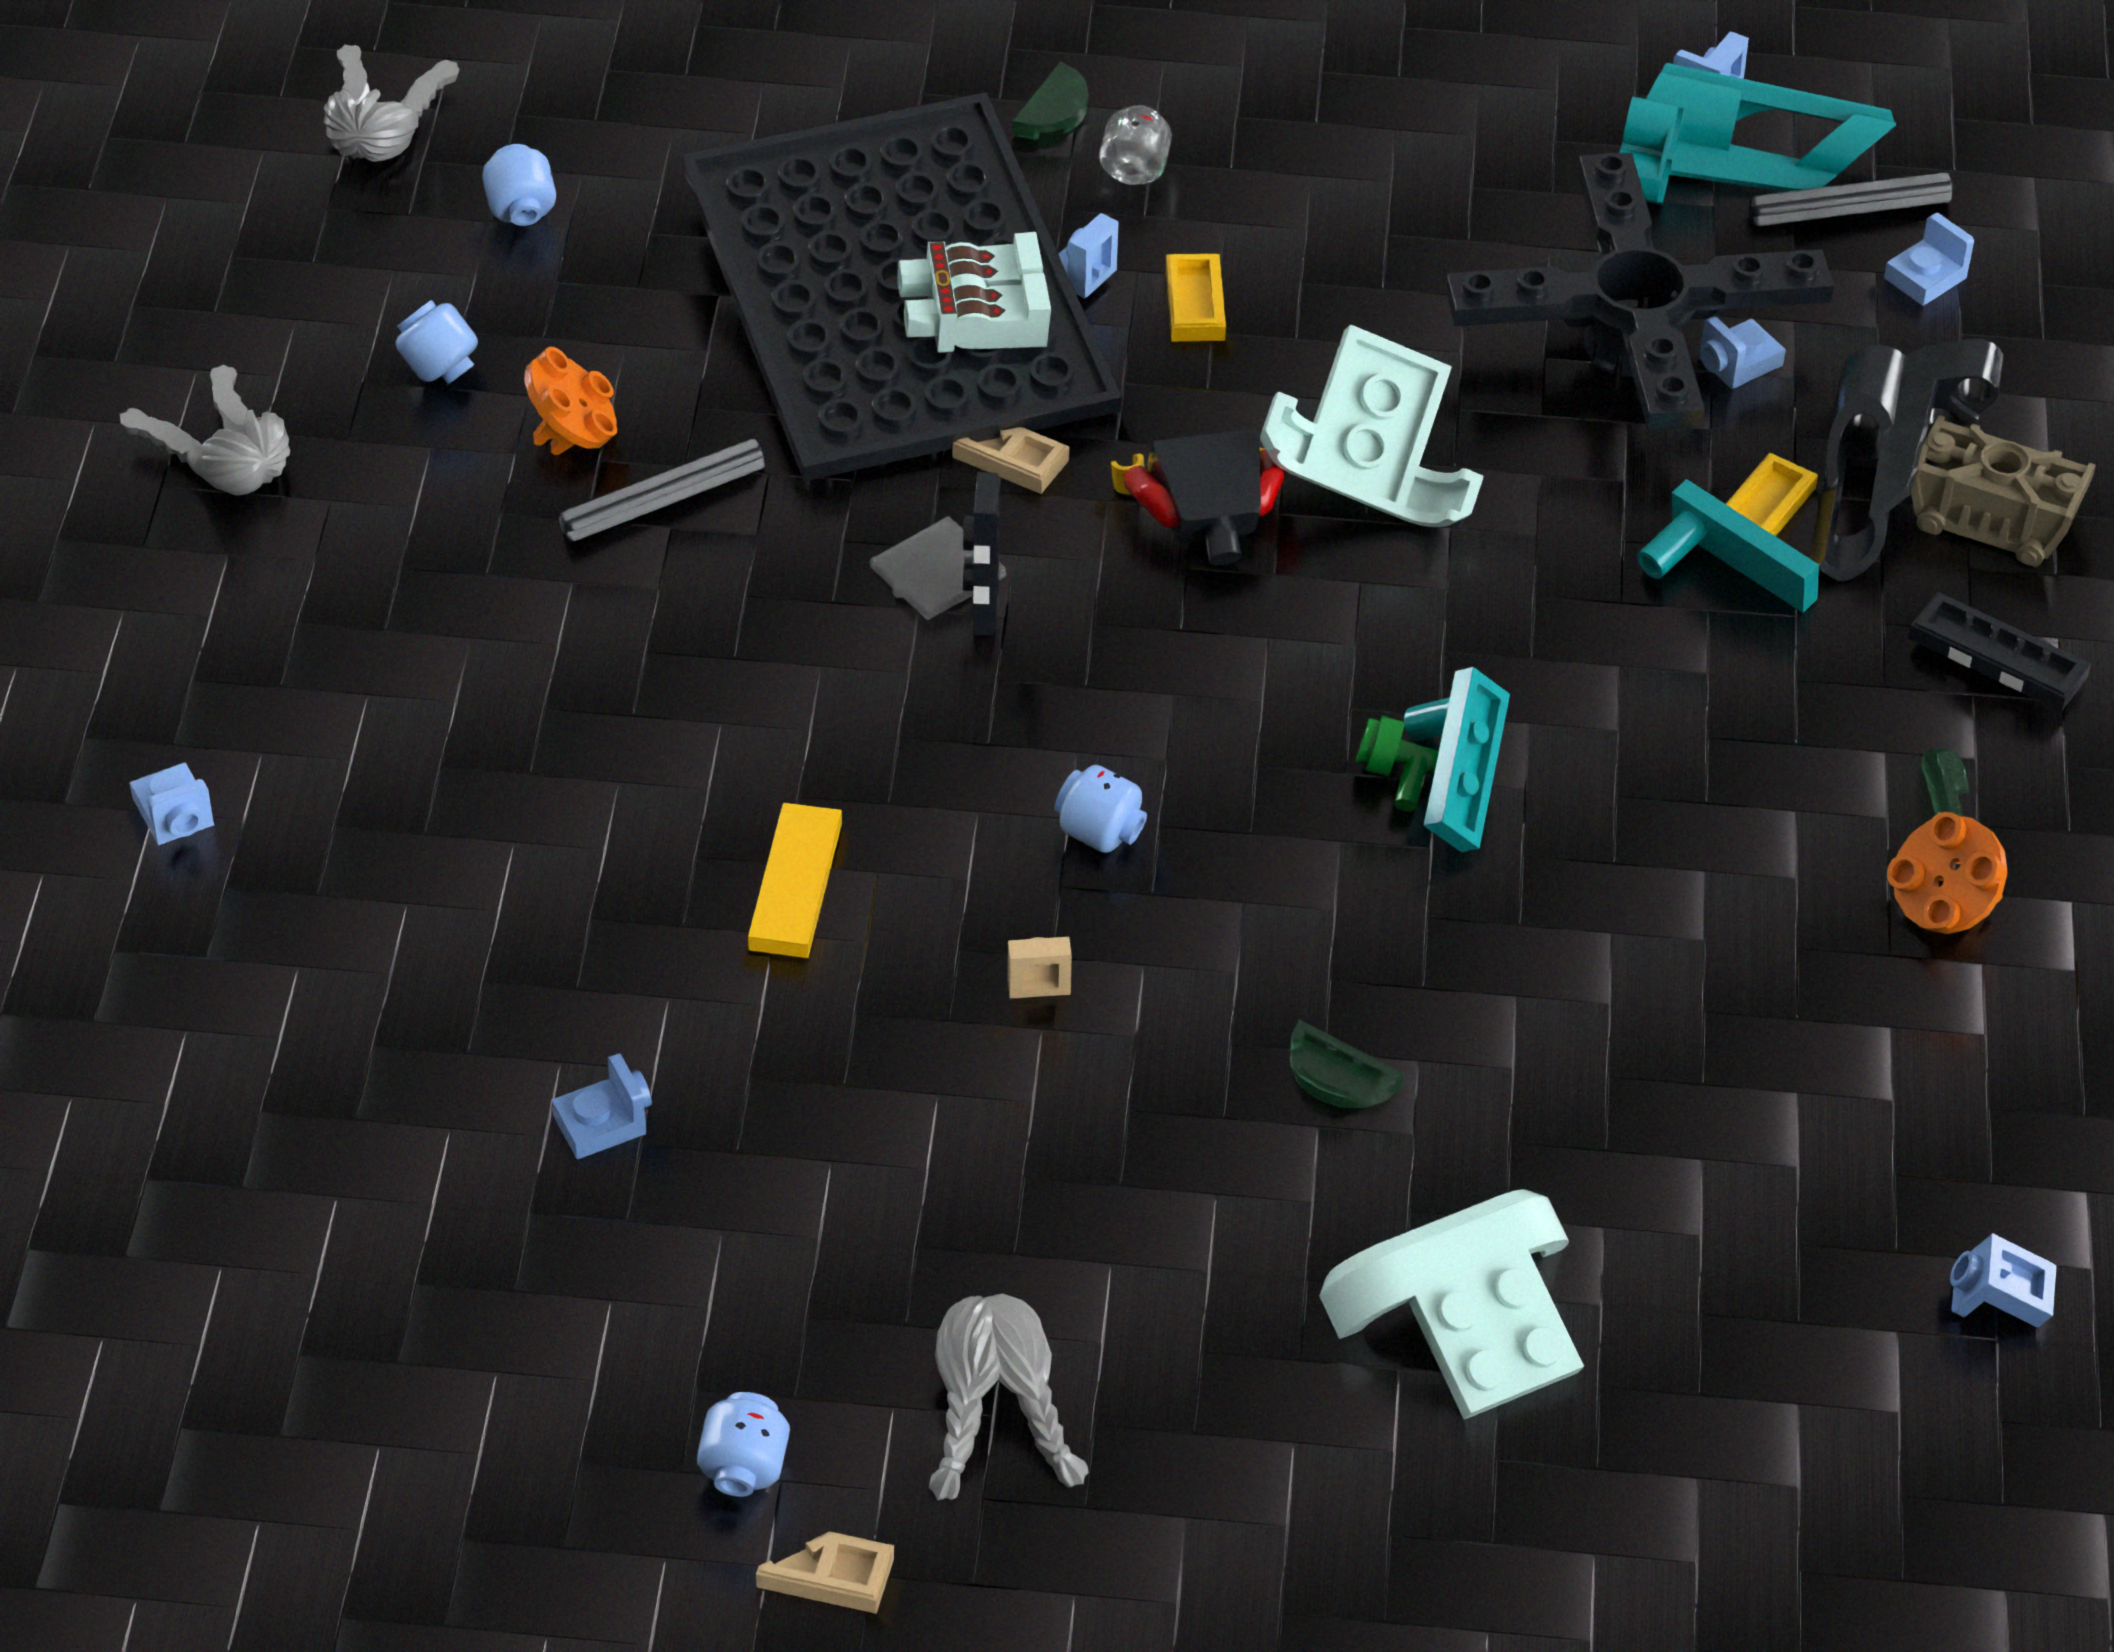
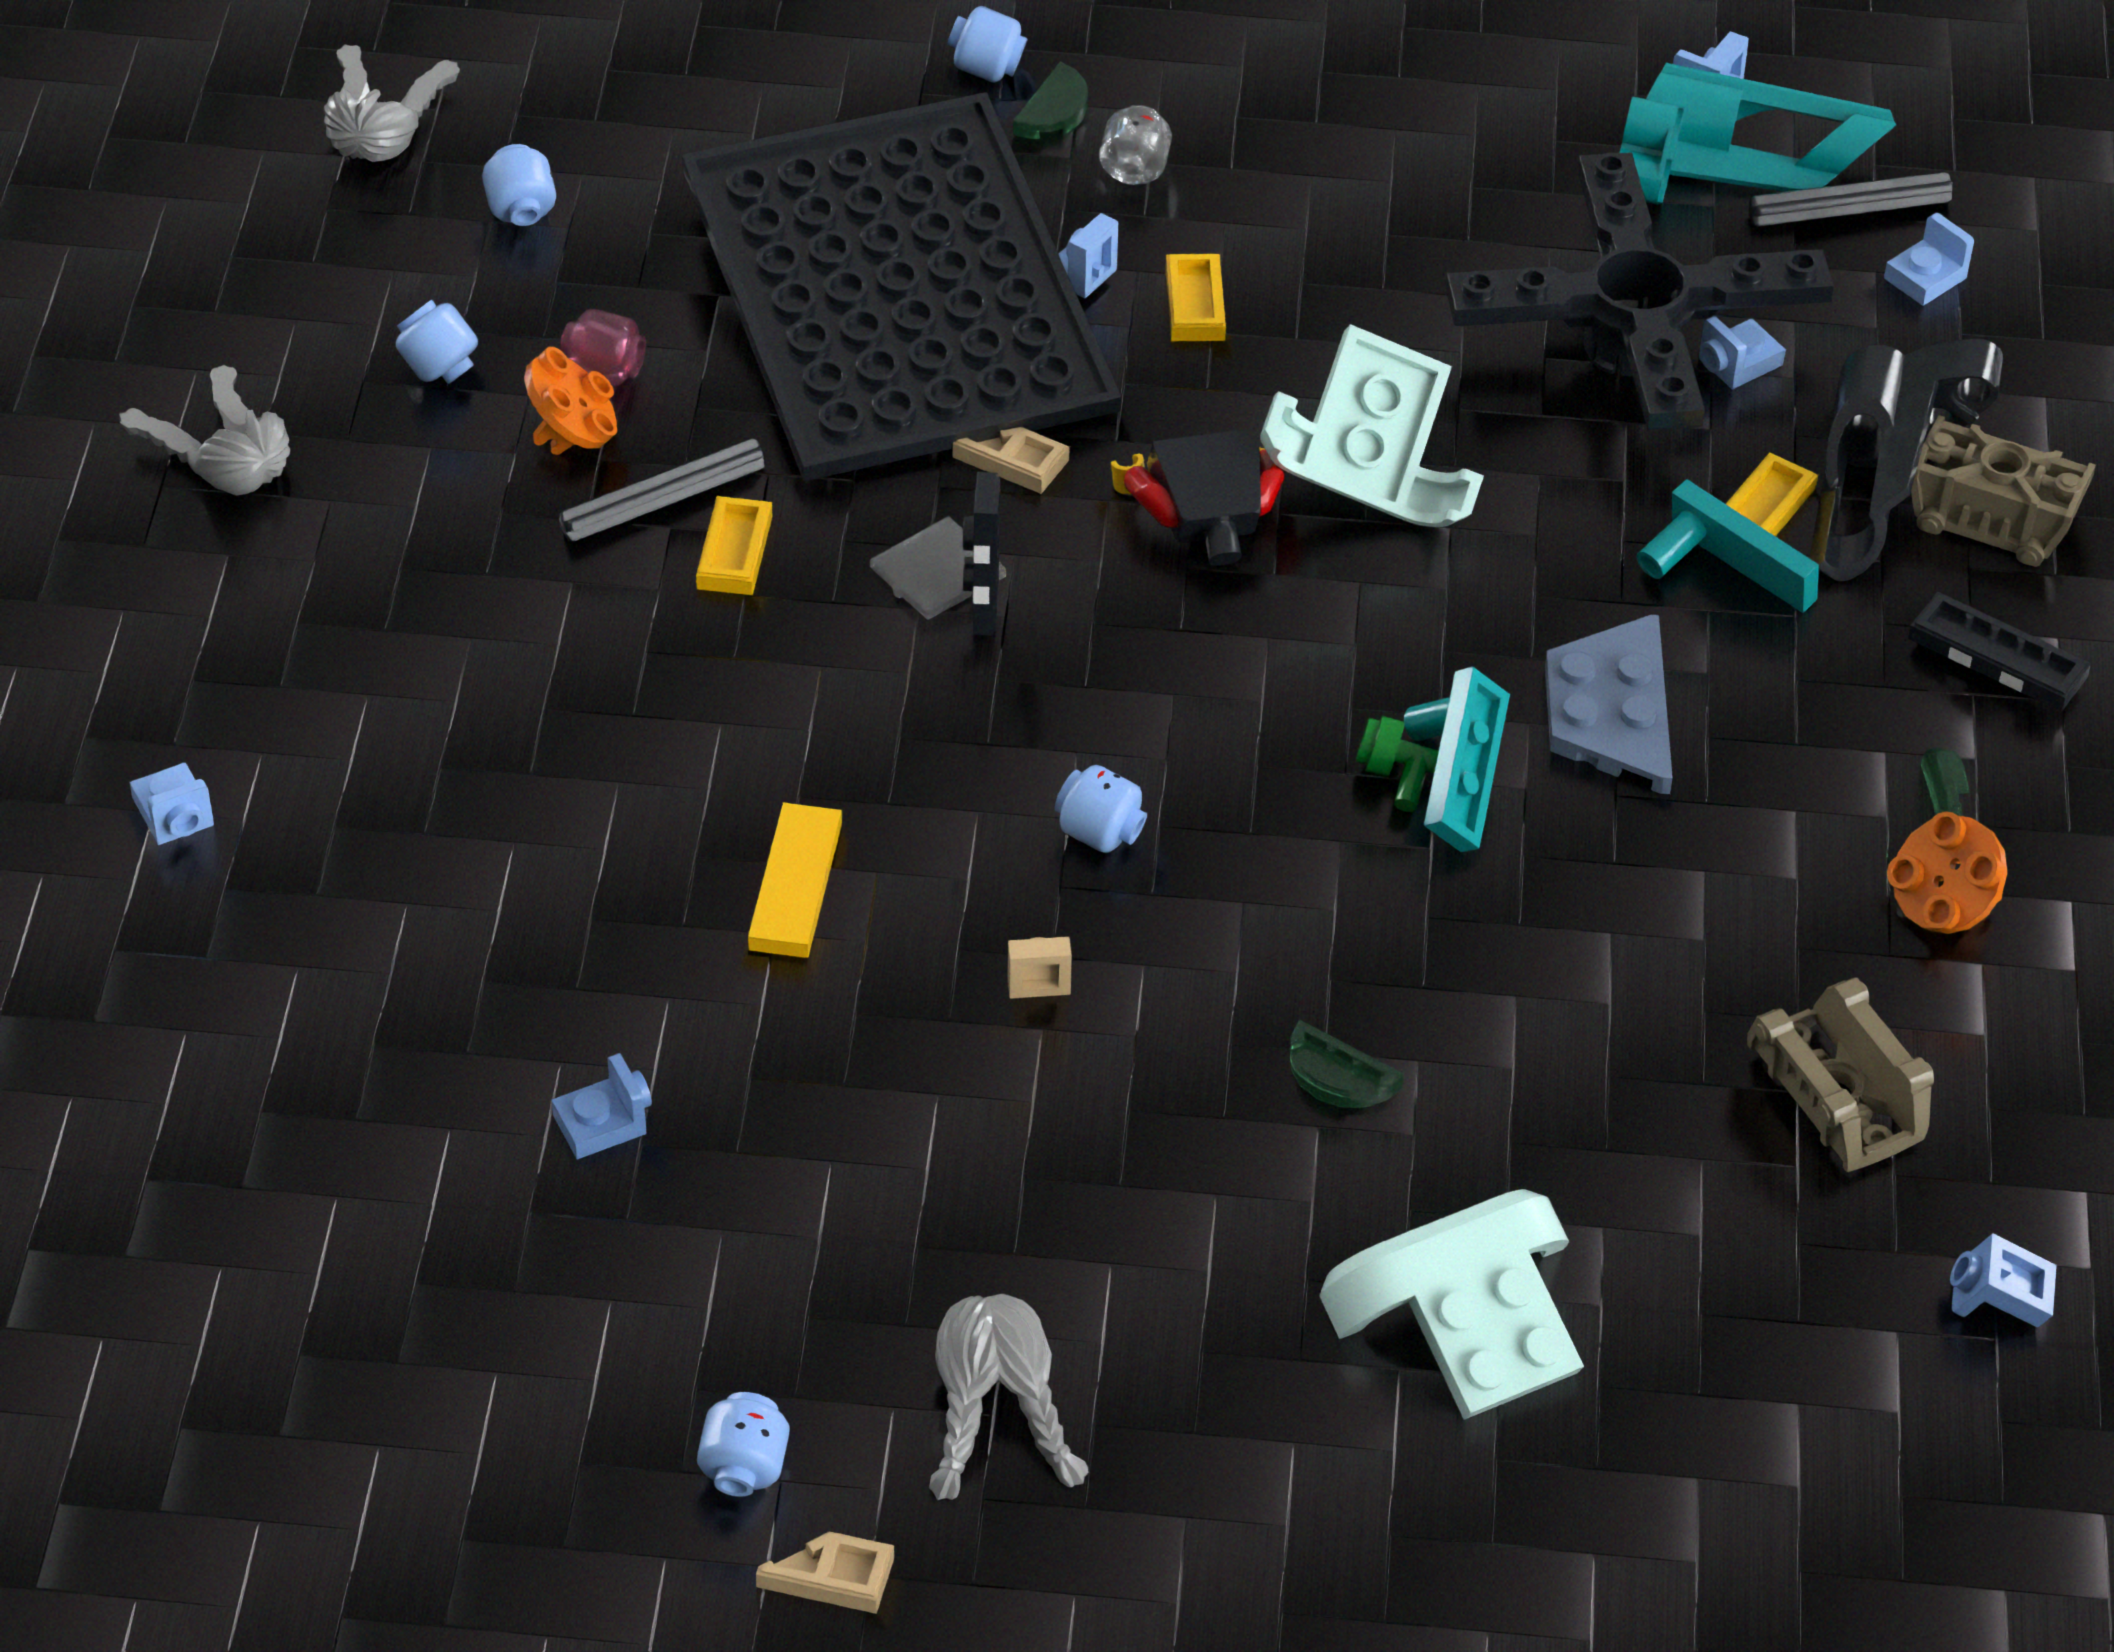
light aqua hips [897,232,1051,352] -> none
none -> clear pink head [560,309,646,386]
none -> yellow tile [696,496,773,596]
none -> light blue head [947,6,1027,83]
none -> sand blue wing [1545,615,1673,794]
none -> dark tan piece [1747,977,1934,1172]

